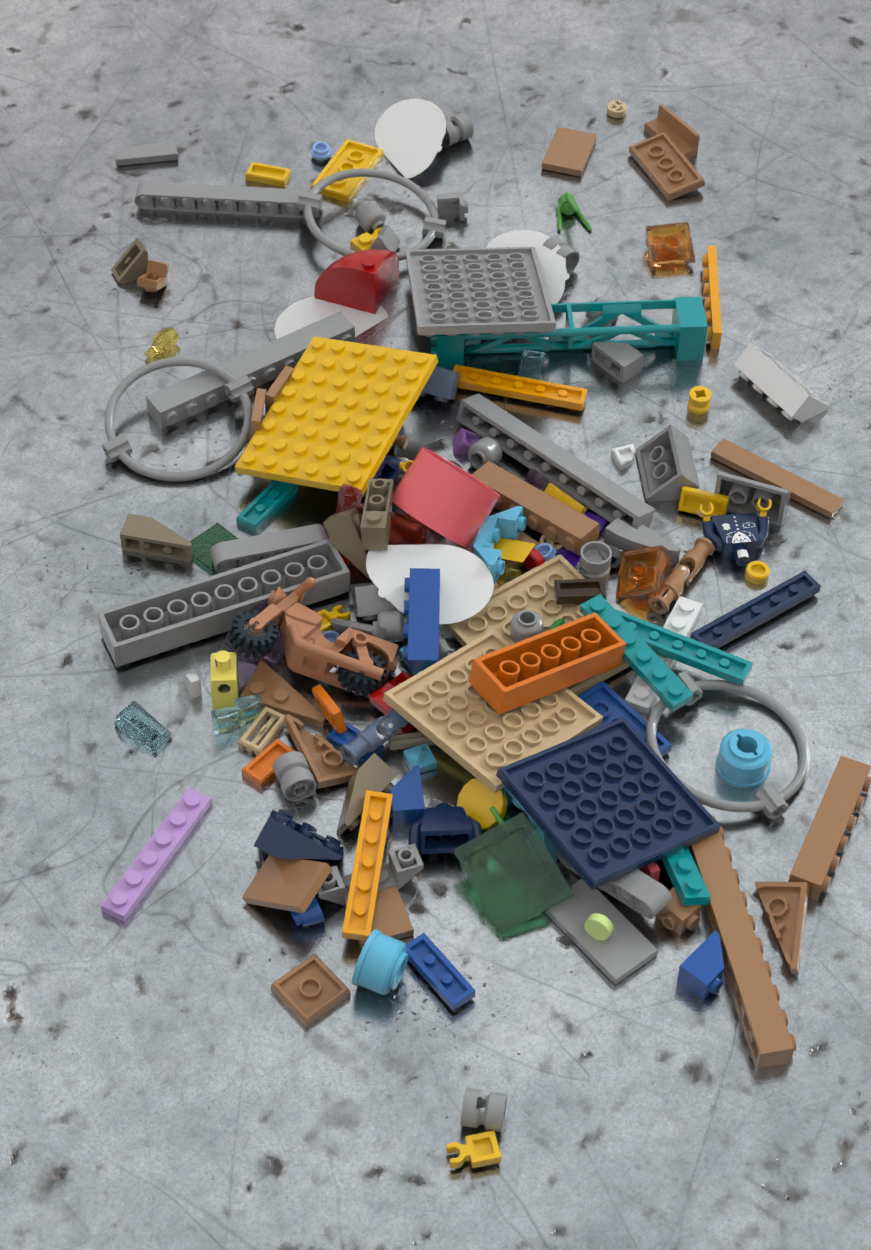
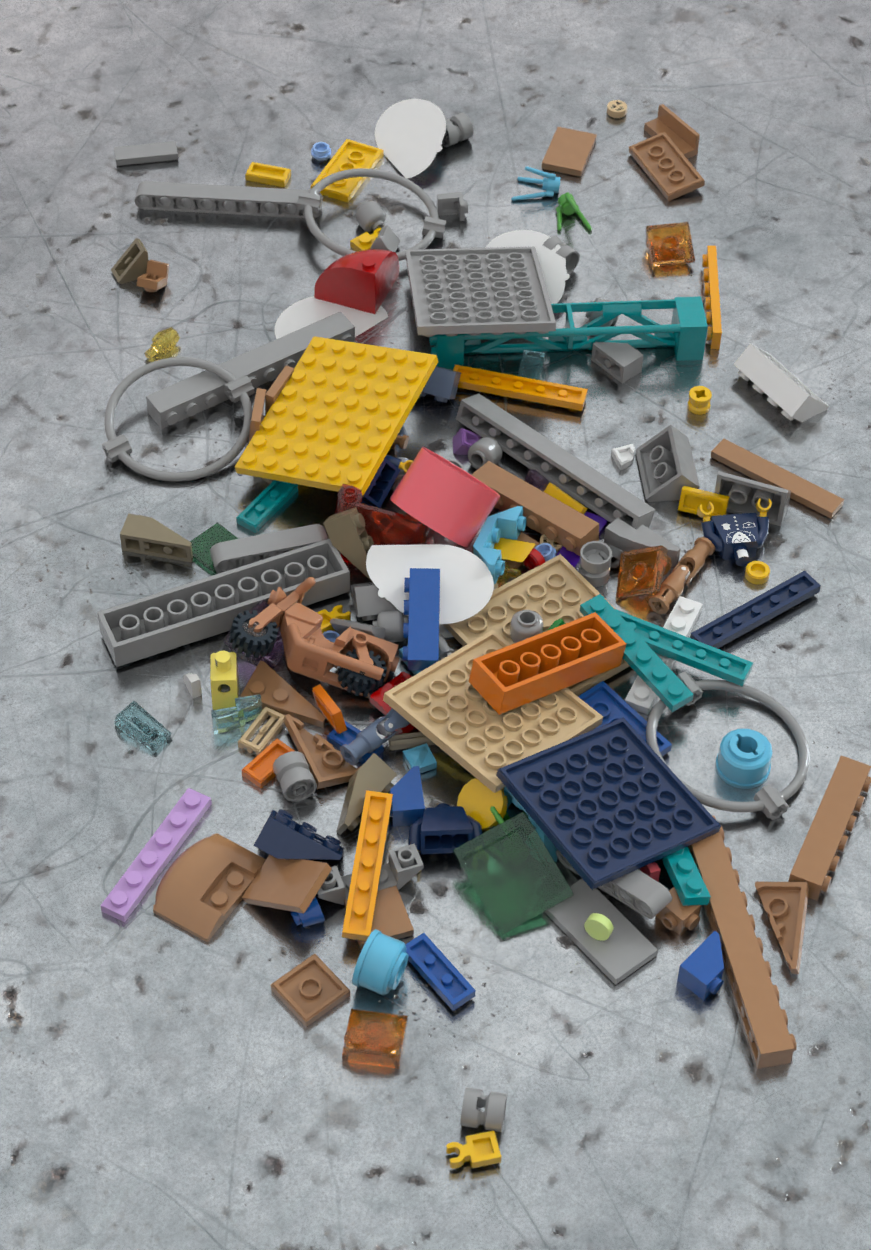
dark tan slope [360,478,394,550] -> none
dark brown tile [554,578,606,605] -> none
none -> medium nougat slope [153,833,266,943]
none -> clear orange slope [342,1009,408,1069]
none -> medium azure plant [511,166,560,201]

